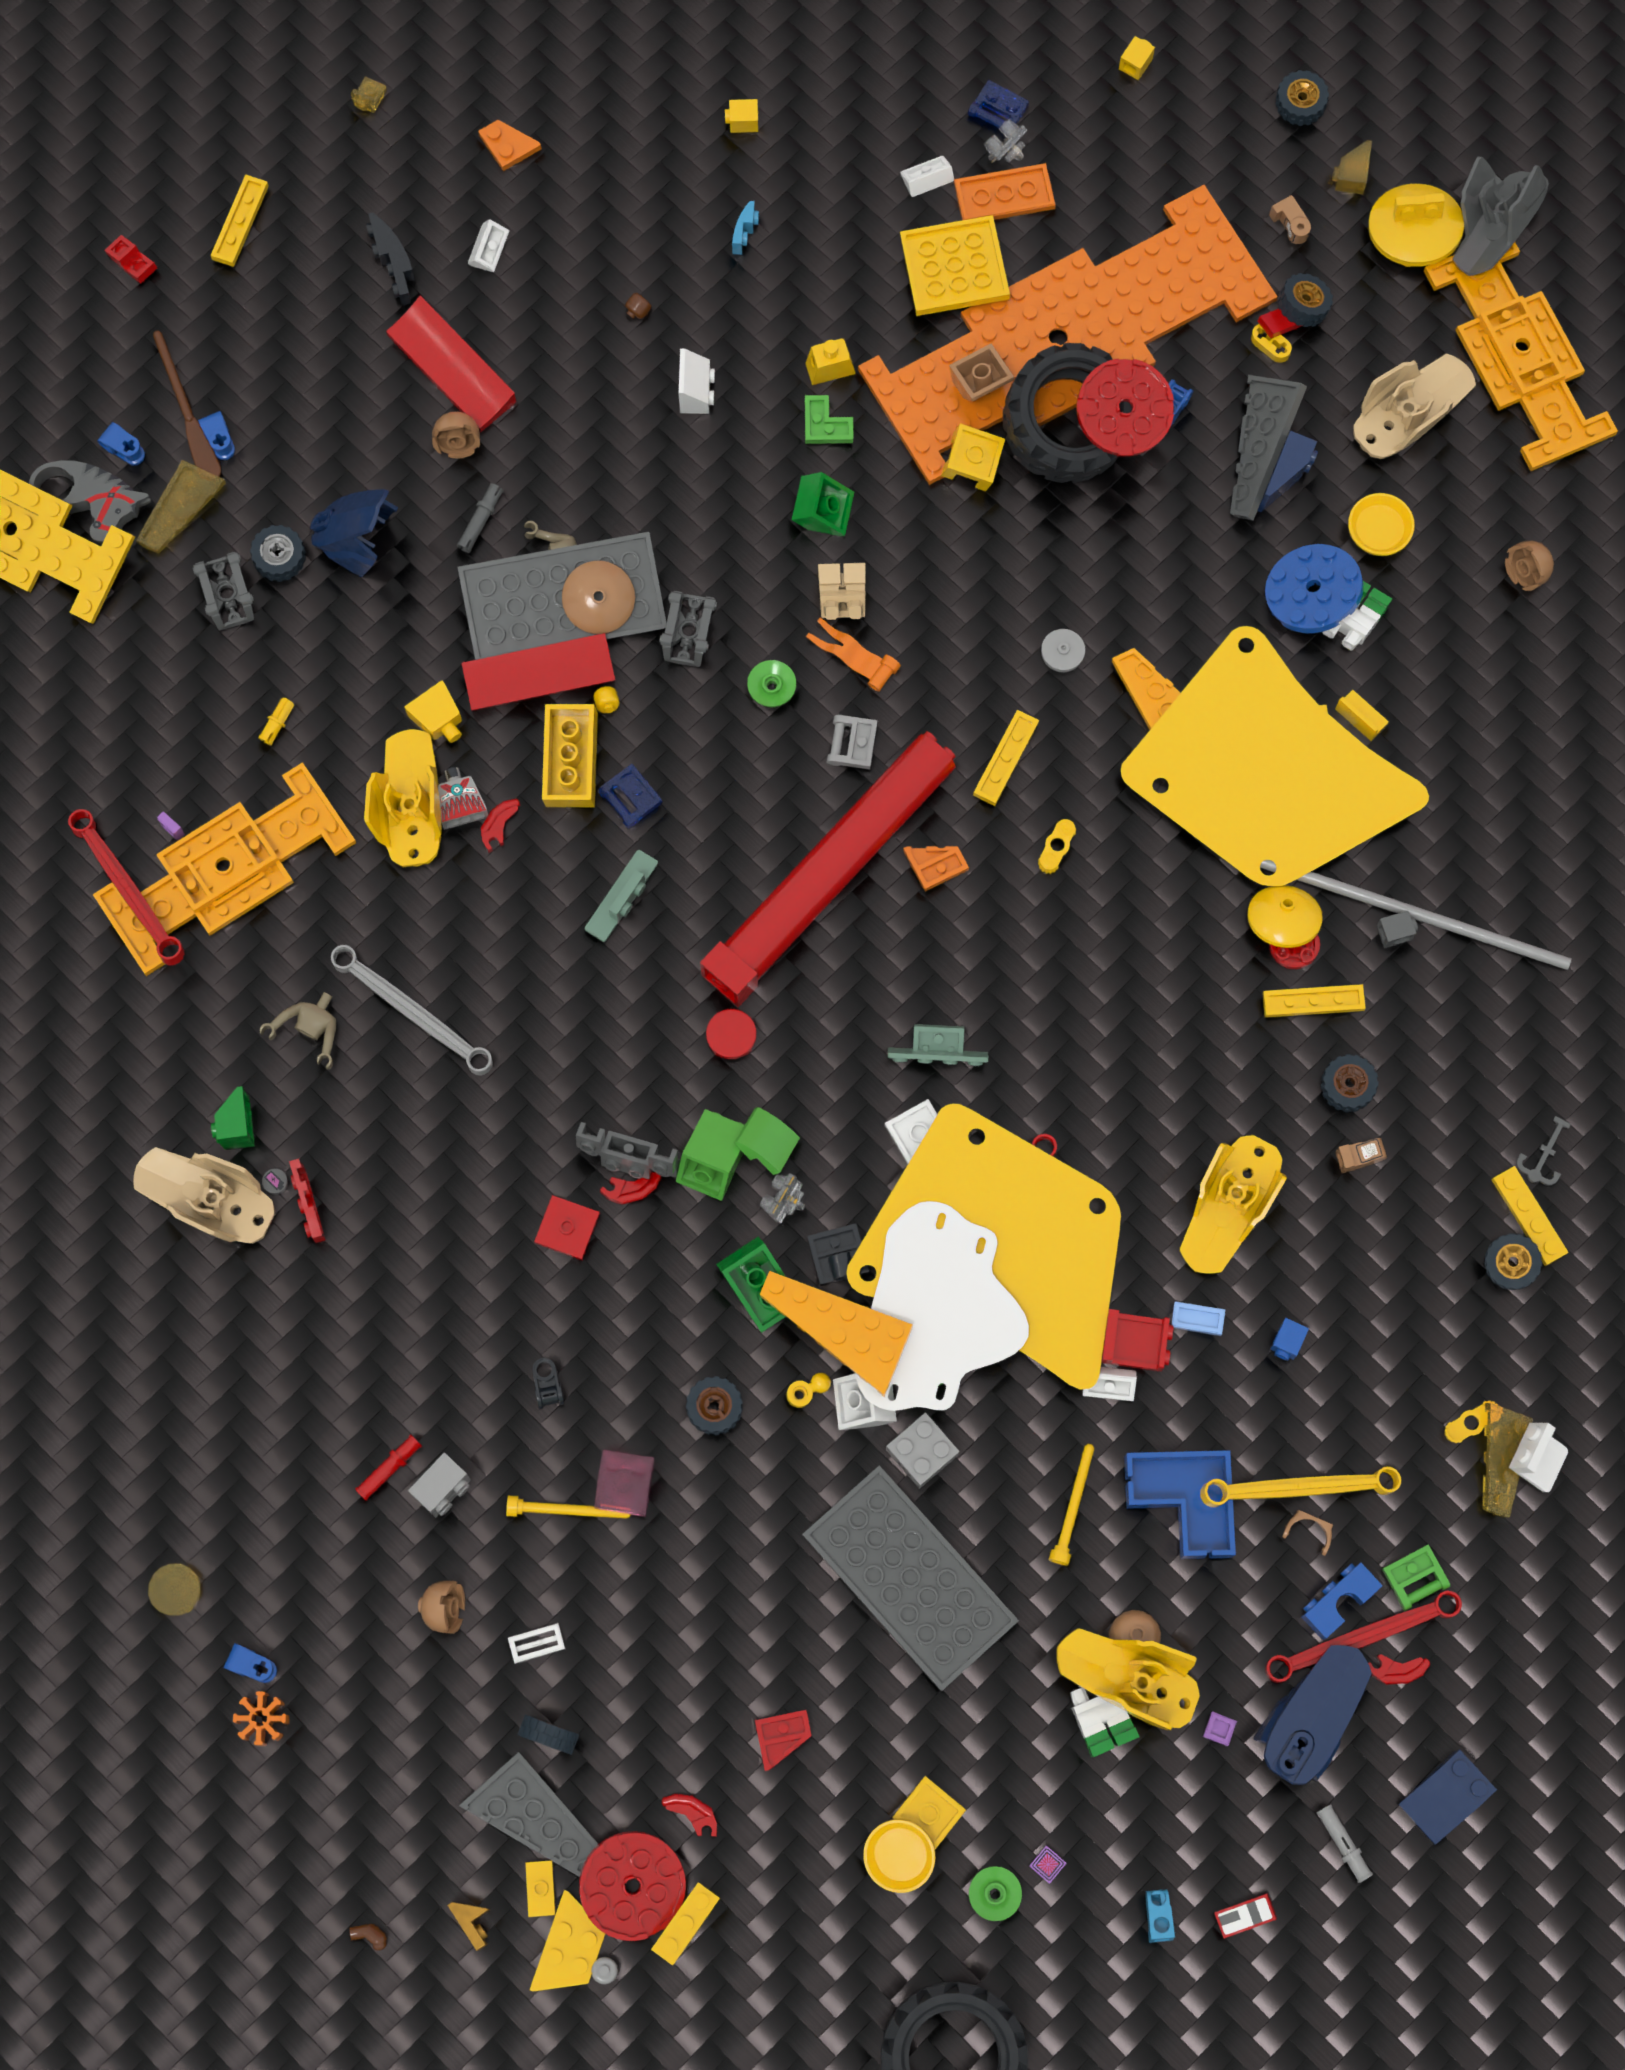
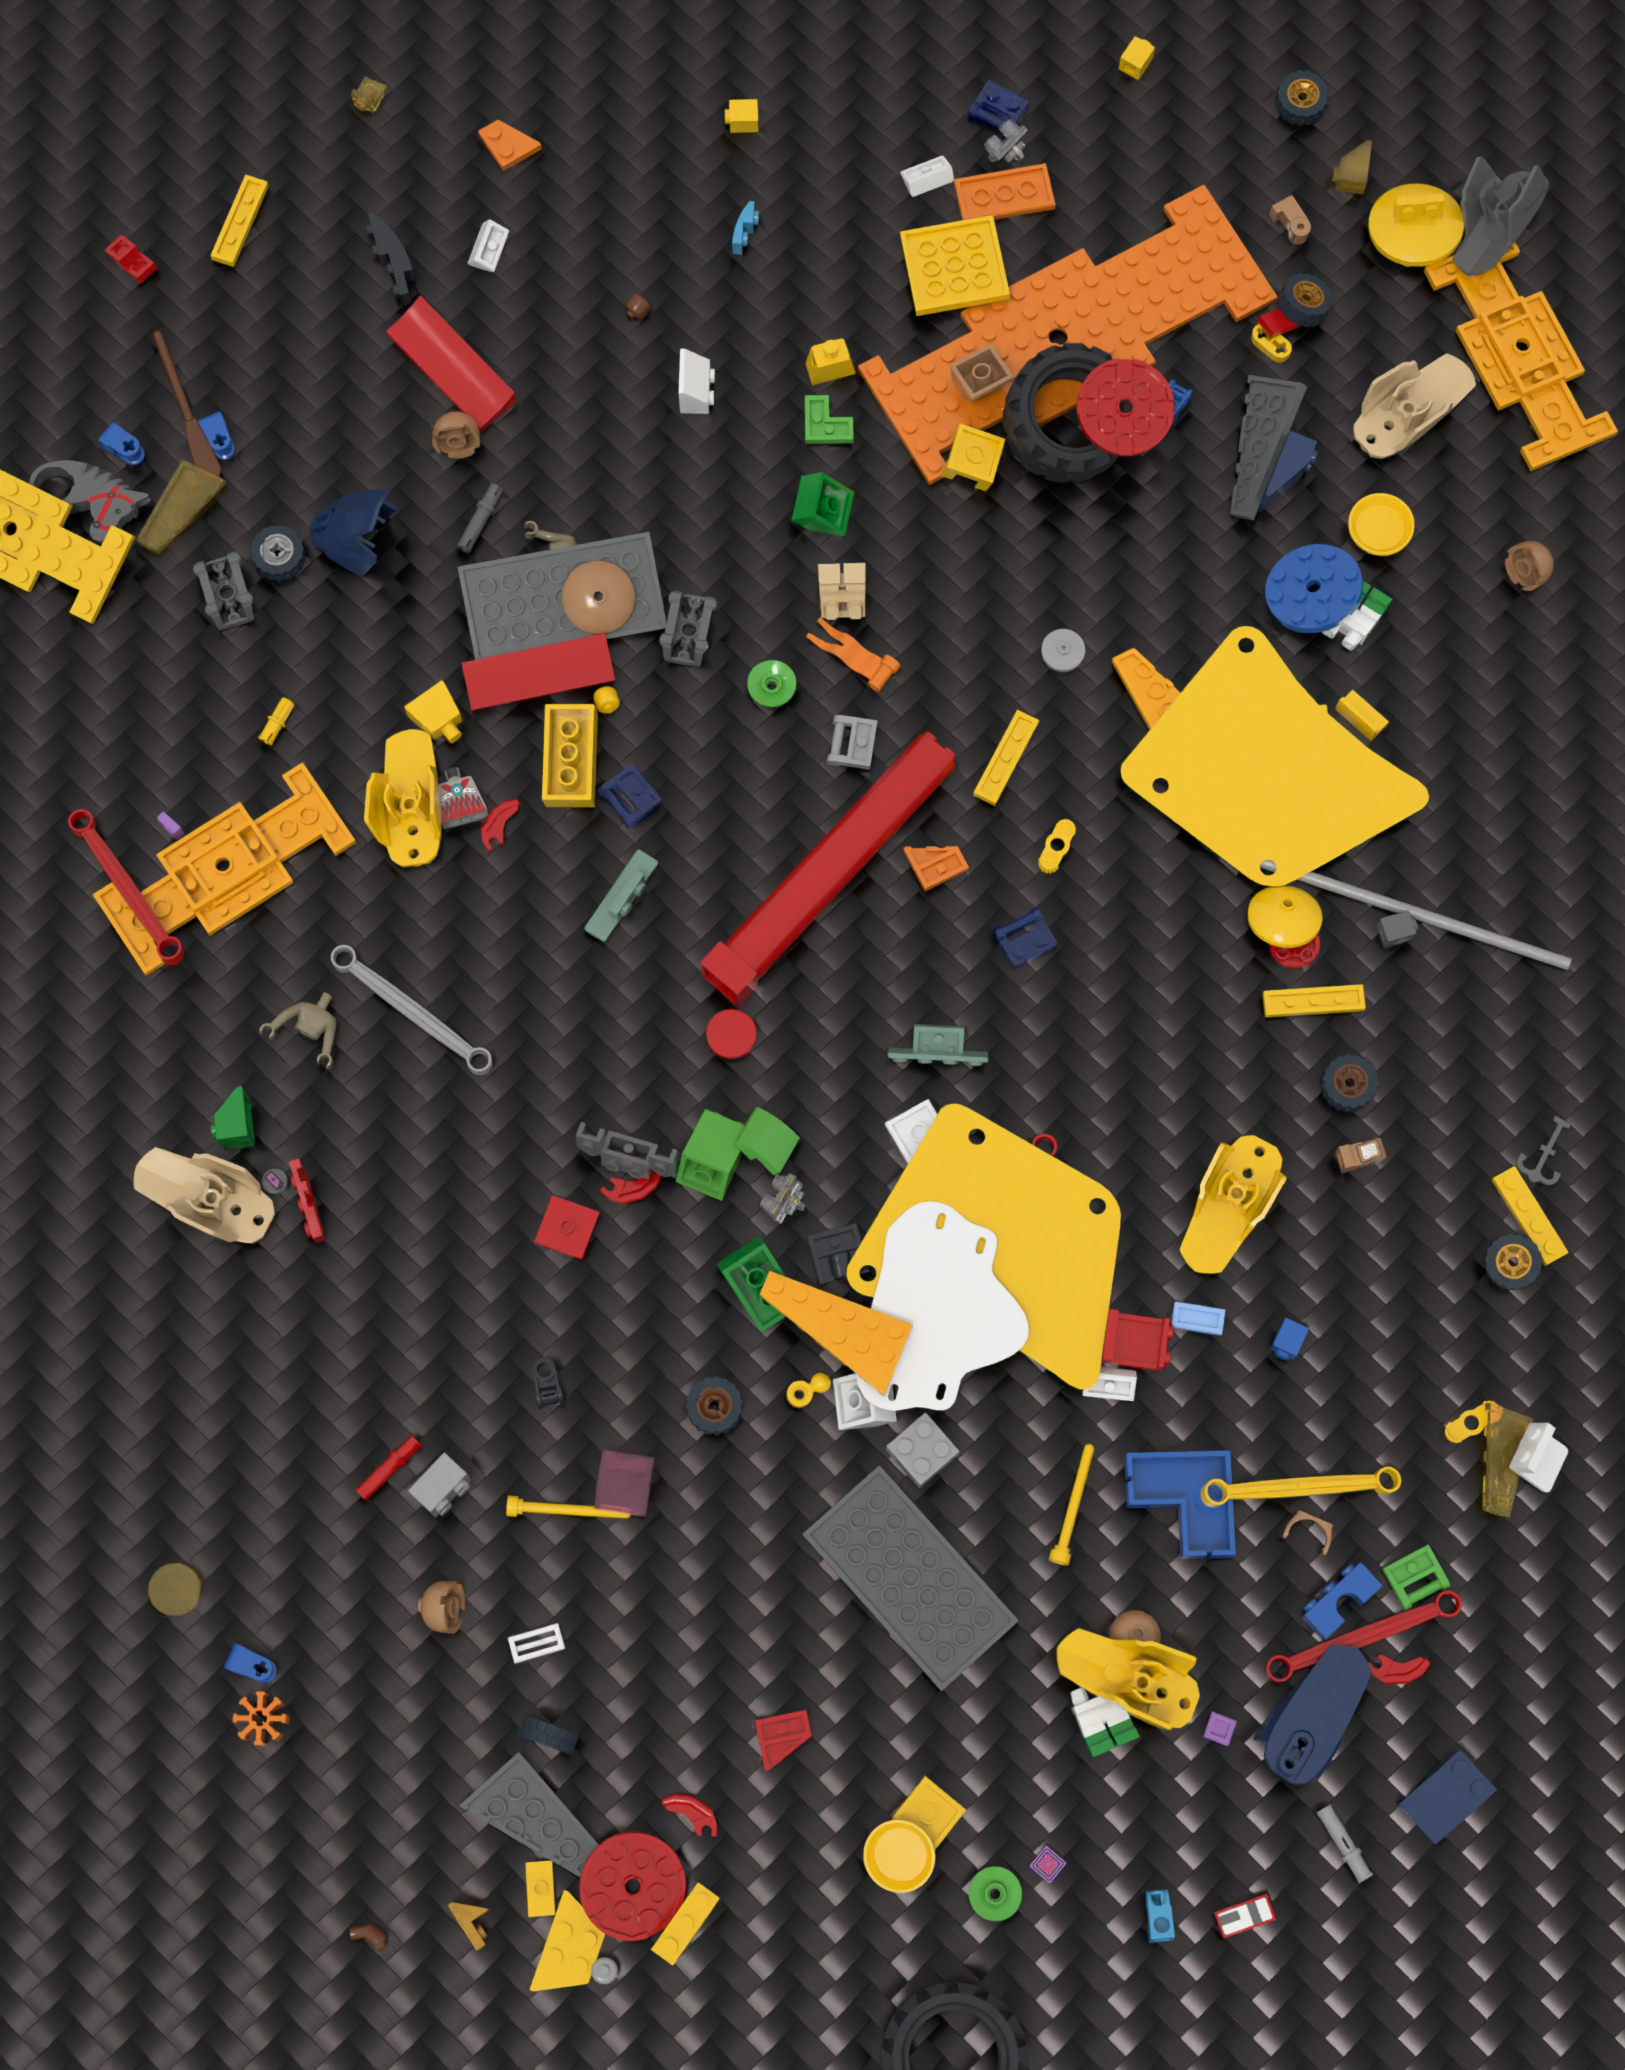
none -> clear blue plate [993,907,1058,969]

